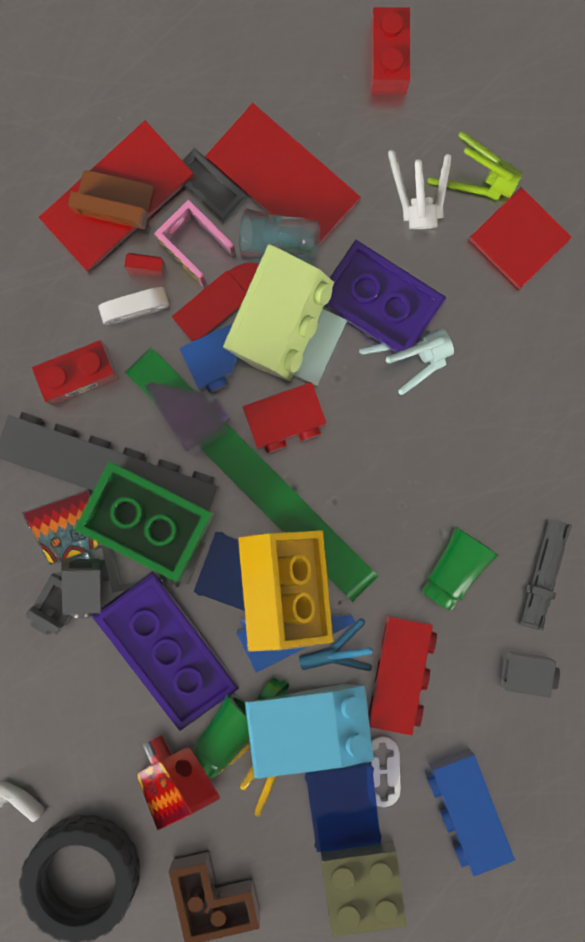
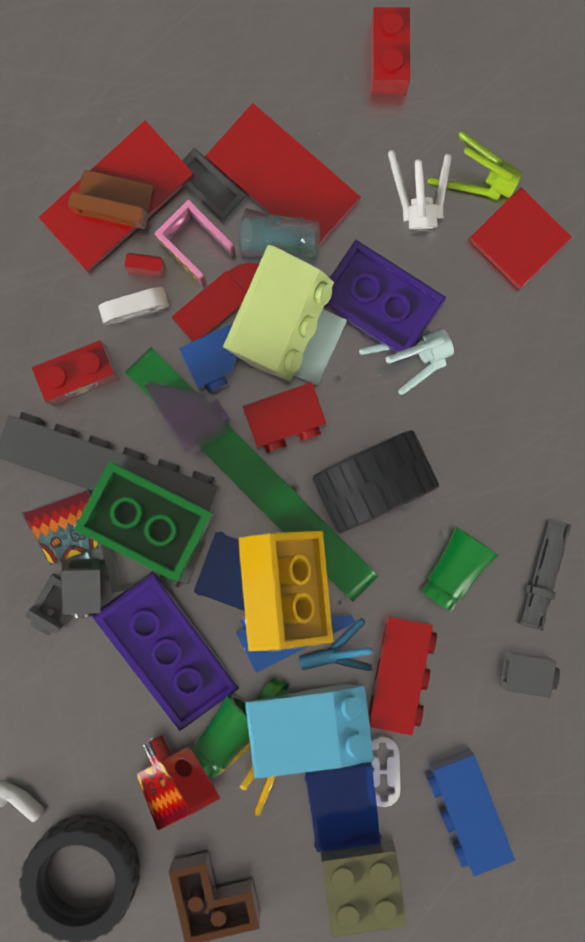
none -> black tyre [312,430,439,533]

